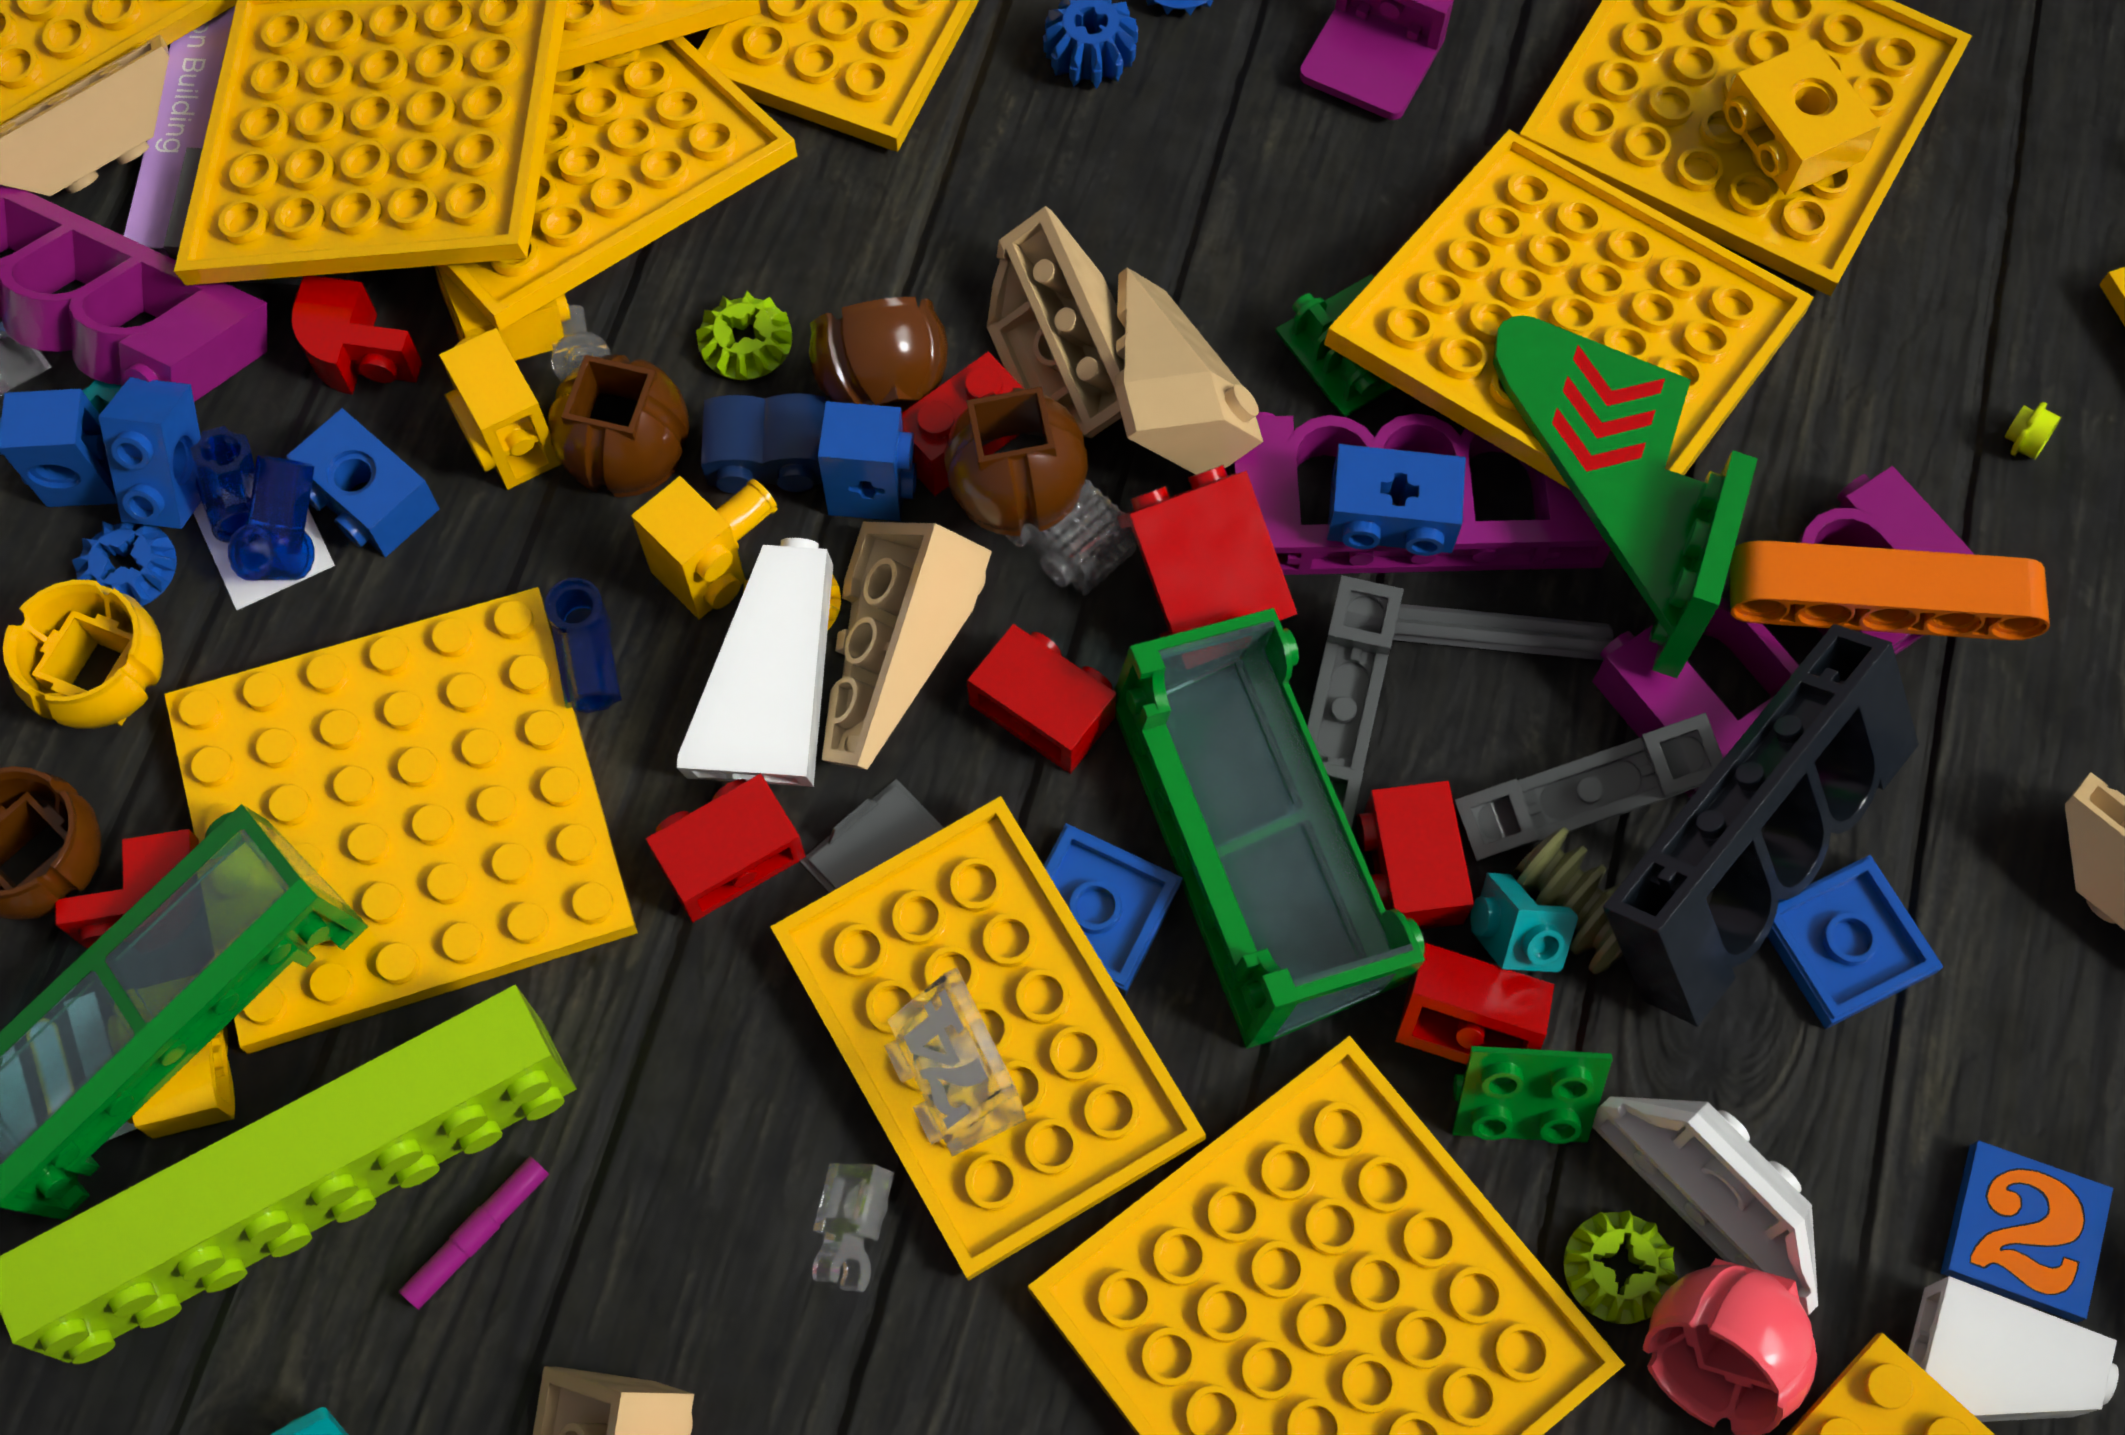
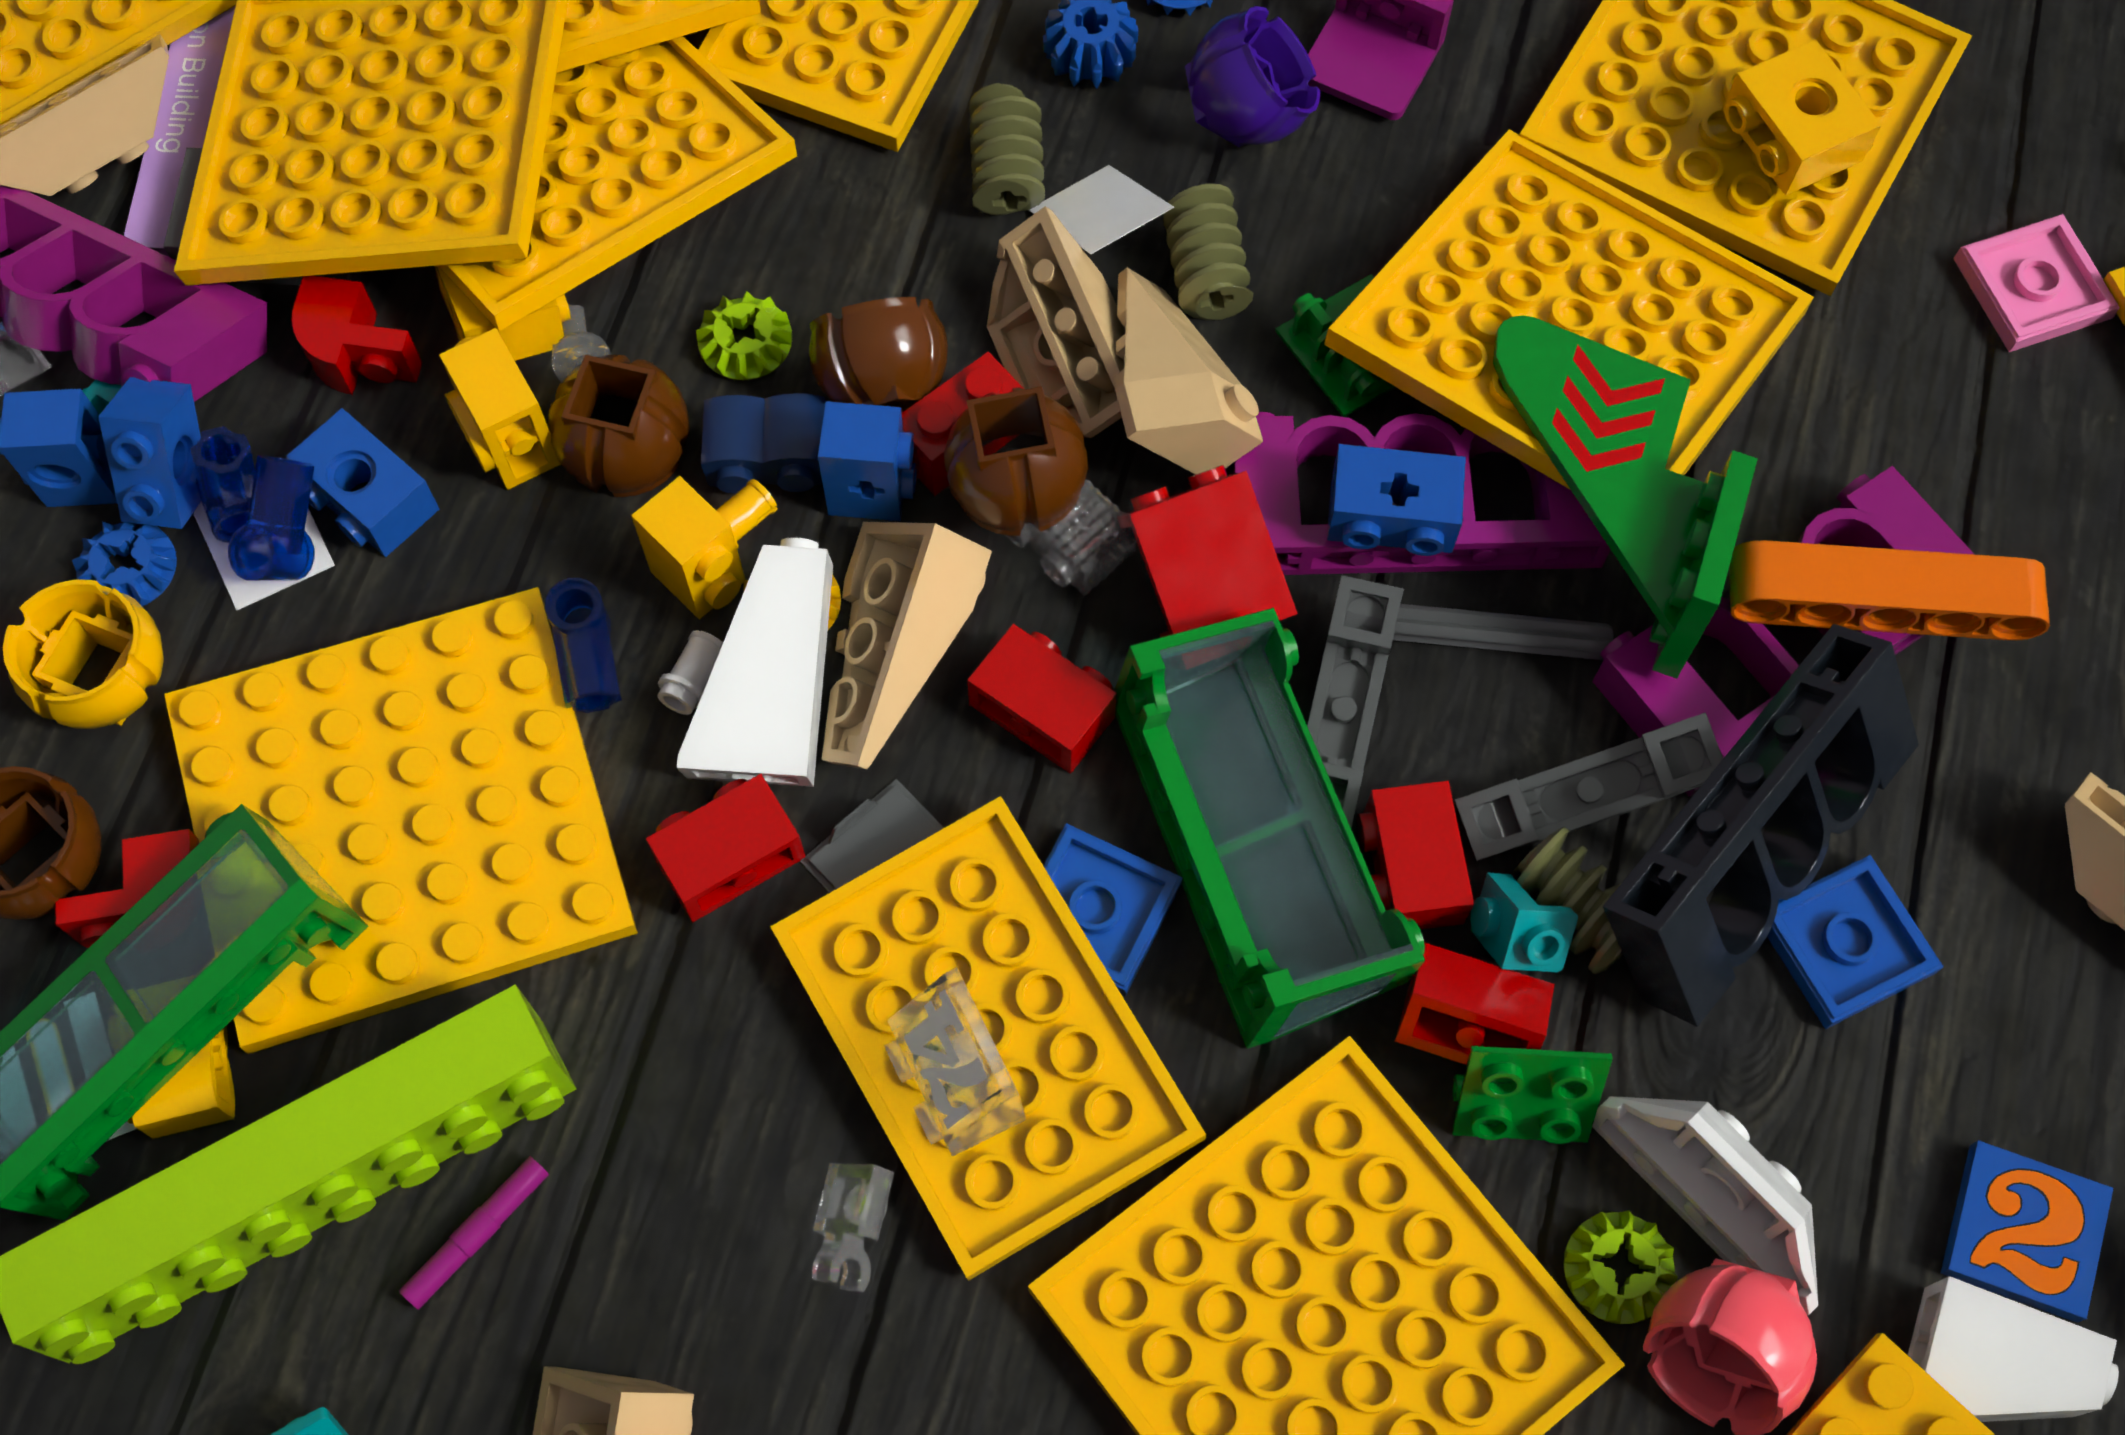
neon yellow plate [2005,402,2061,460] -> none
none -> white pin [658,630,723,715]
none -> olive piece [969,83,1045,215]
none -> white sticker [1029,165,1174,254]
none -> olive piece [1163,184,1254,320]
none -> dark purple piece [1185,6,1320,147]
none -> bright pink tile [1953,214,2120,352]

